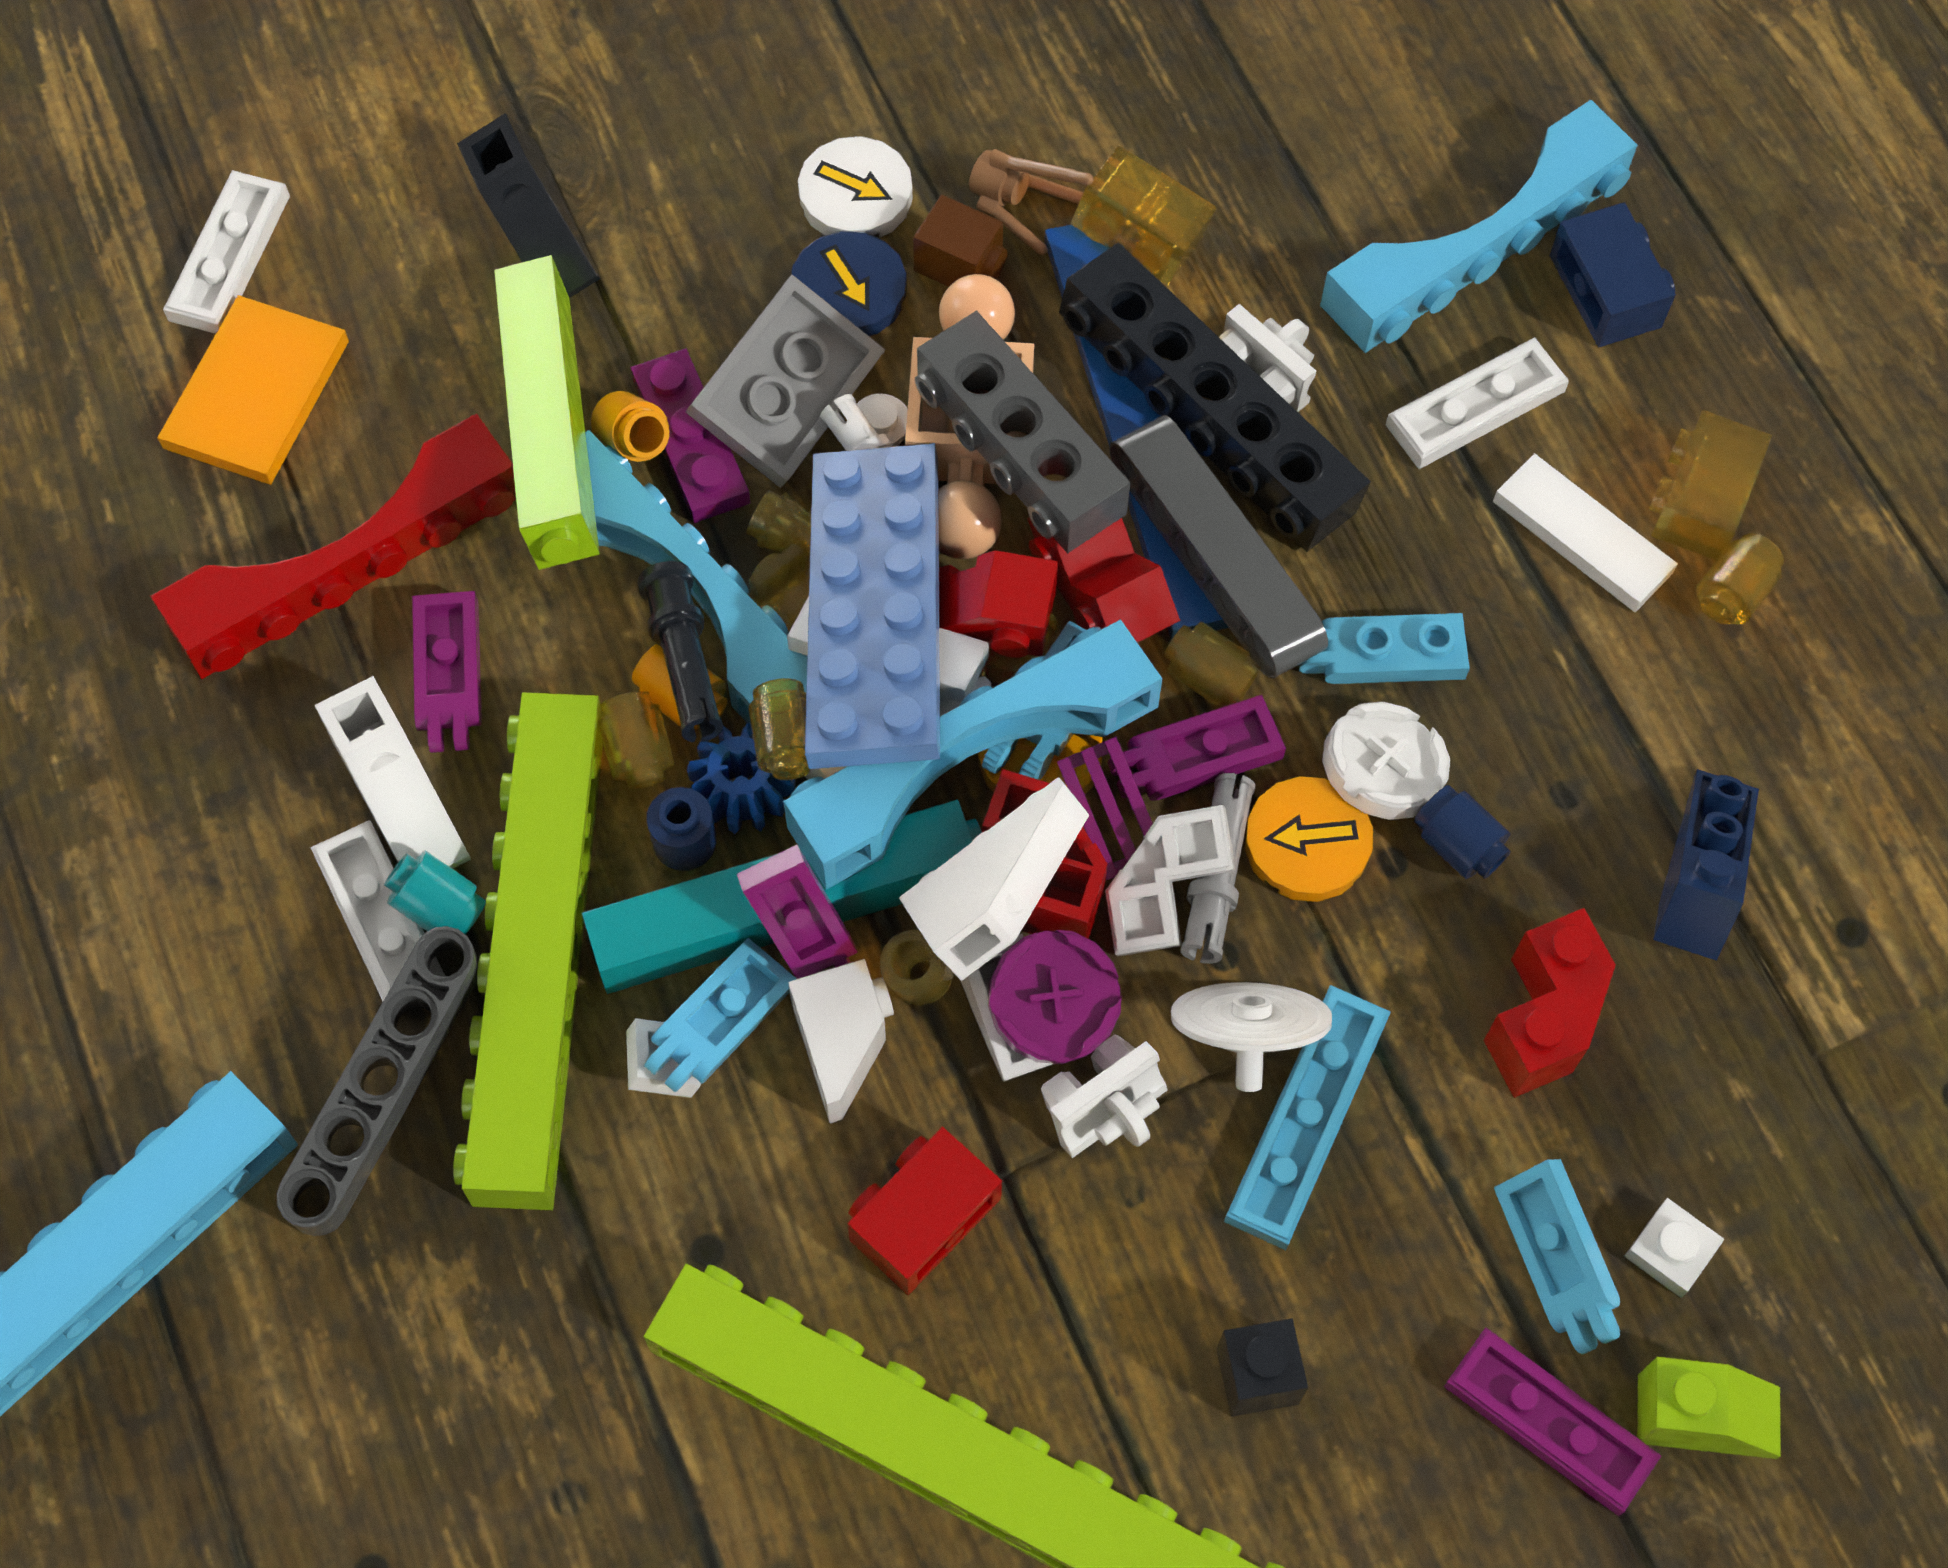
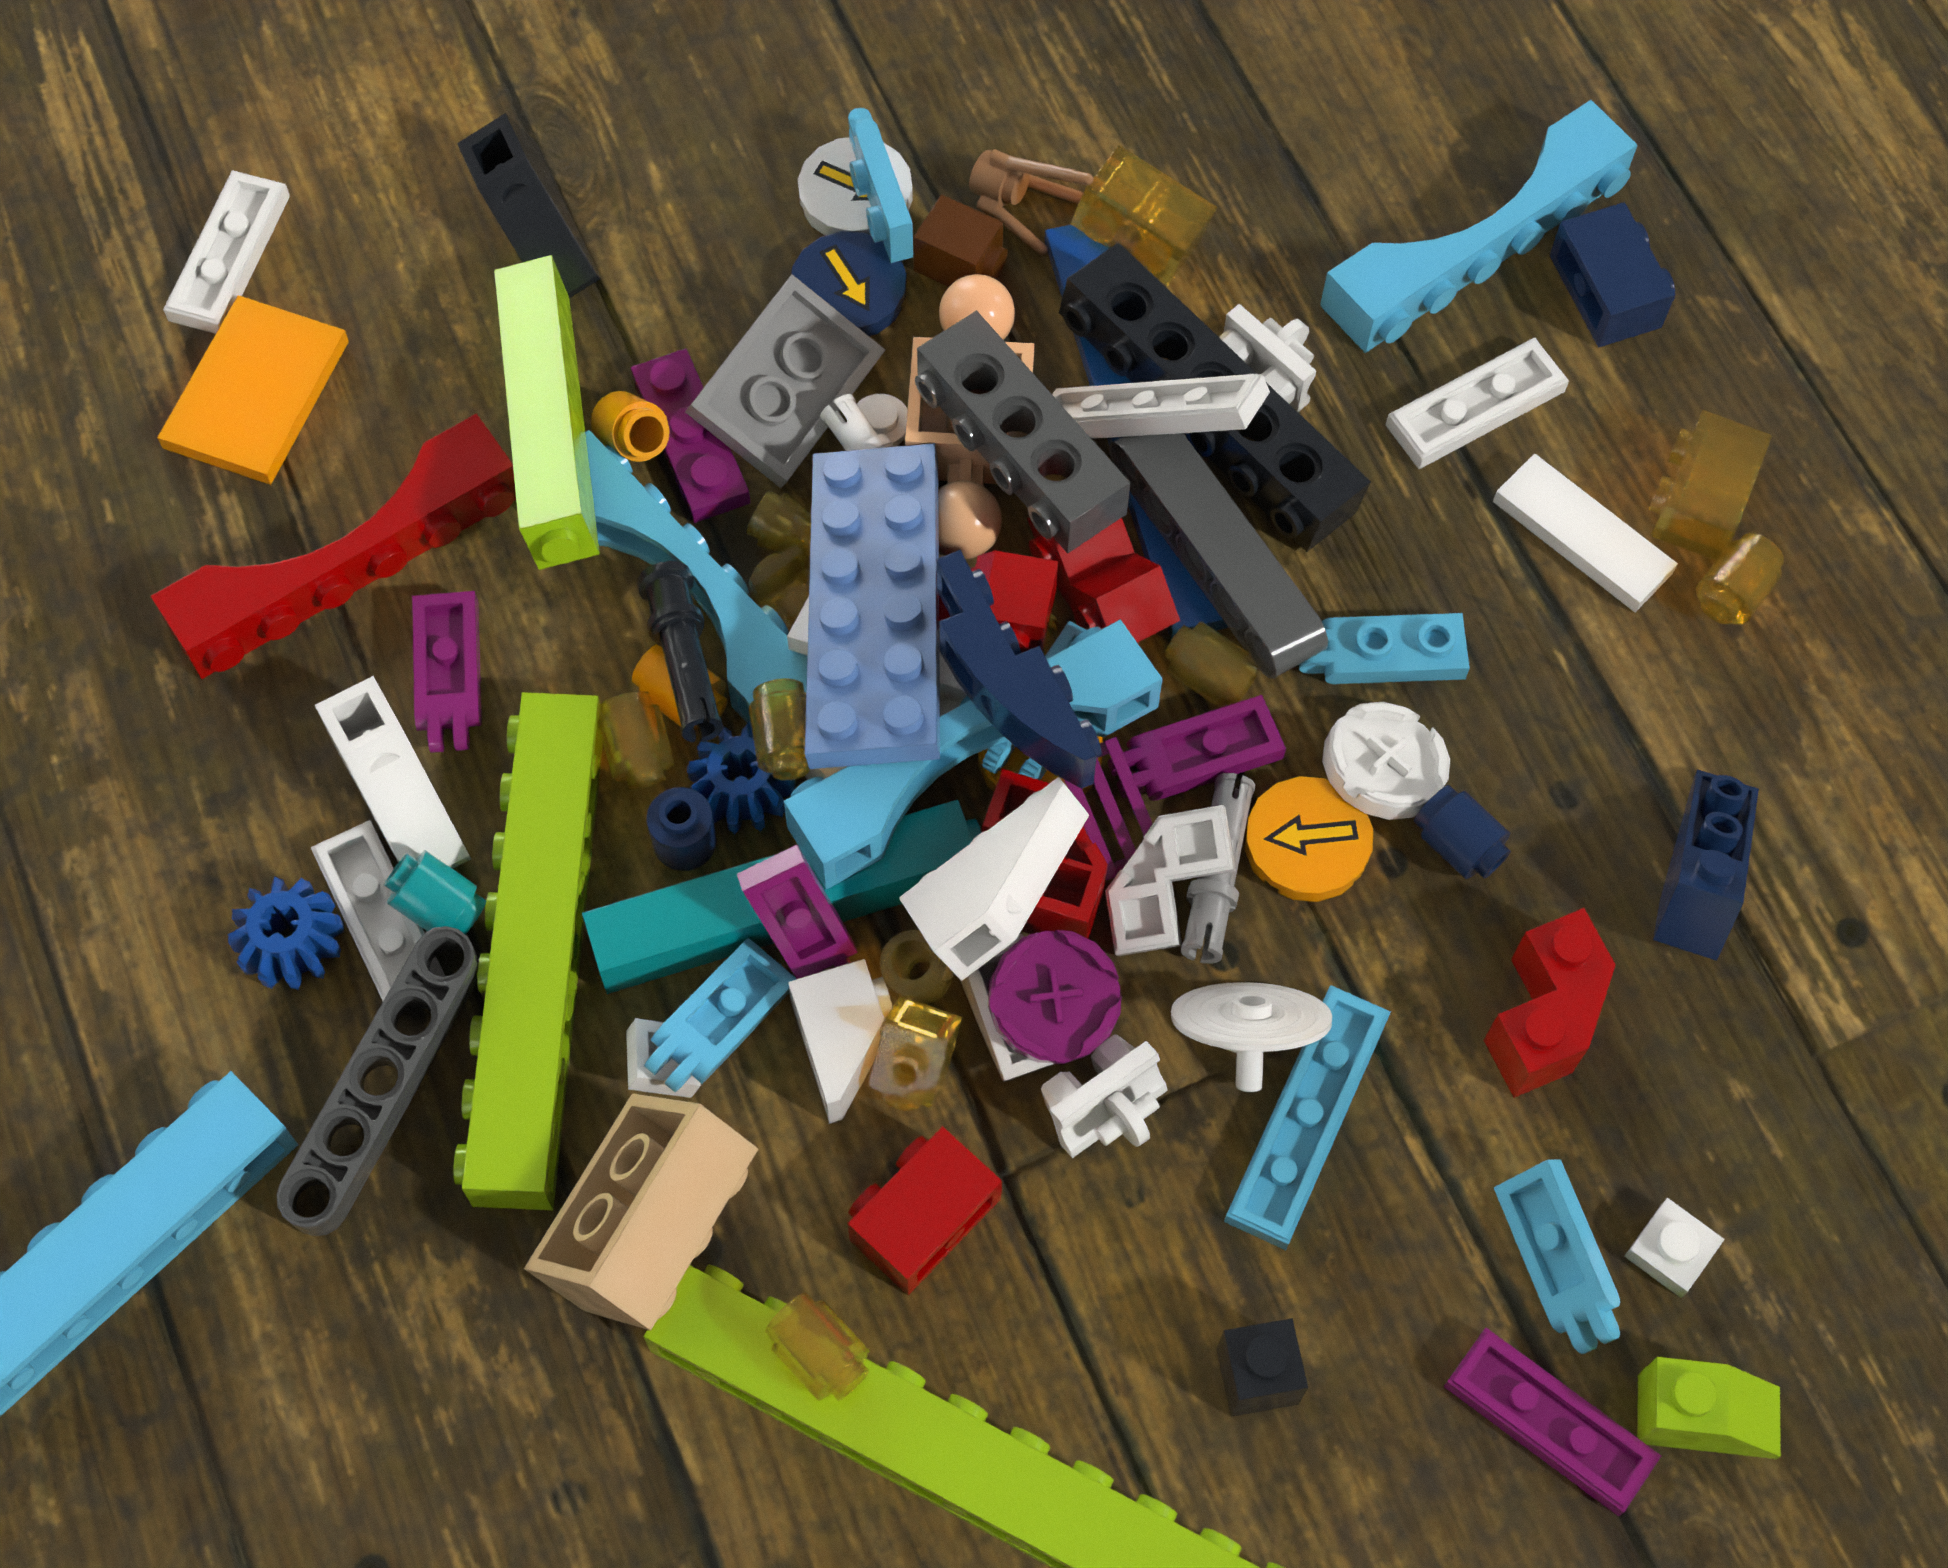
none -> blue gear [228,876,344,990]
none -> tan brick [524,1094,758,1330]
none -> clear yellow brick [765,1292,870,1401]
none -> medium azure hinge [848,108,913,263]
none -> clear yellow brick [868,996,963,1111]
none -> dark blue slope [937,550,1102,789]
none -> white tile [1052,374,1270,439]

